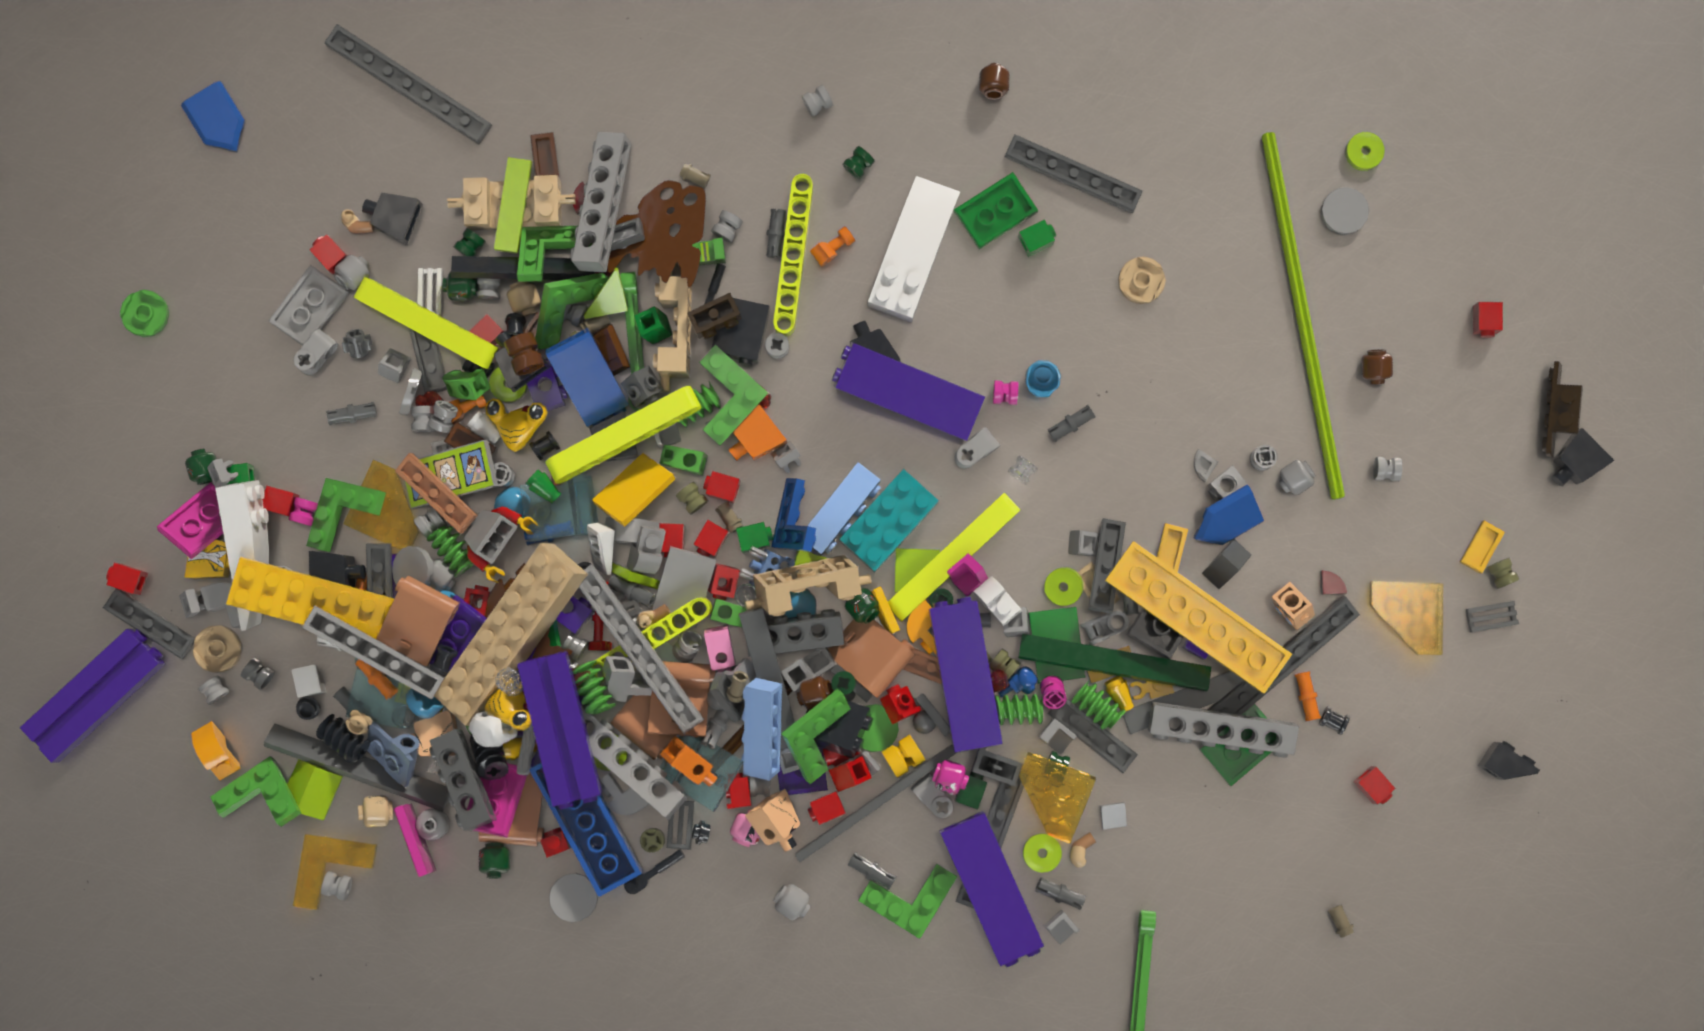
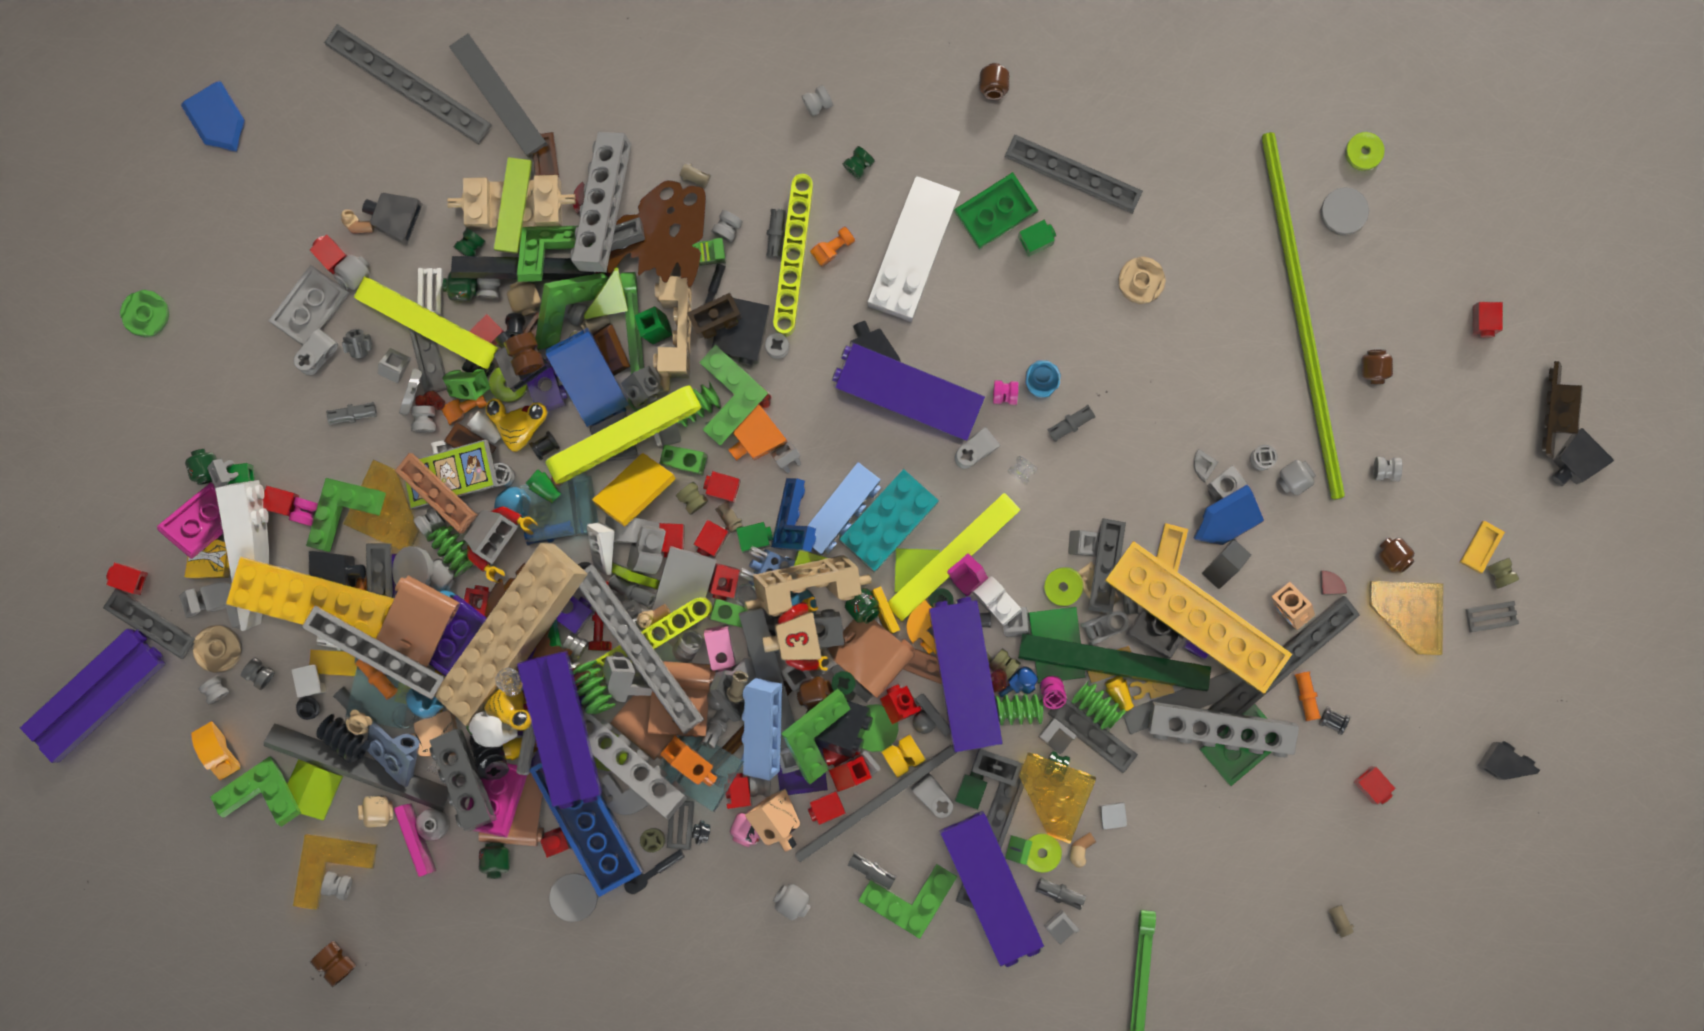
light grey wheel [428,401,458,433] -> none
black bush [429,645,458,676] -> none
dark pink head [932,760,969,795] -> none
none -> yellow tile [309,649,359,676]
none -> reddish brown wheel [310,941,357,987]
none -> dark grey tile [449,33,547,157]
none -> tan torso [762,597,828,671]
none -> bright green tile [1005,835,1032,865]
none -> reddish brown head [1378,538,1415,573]

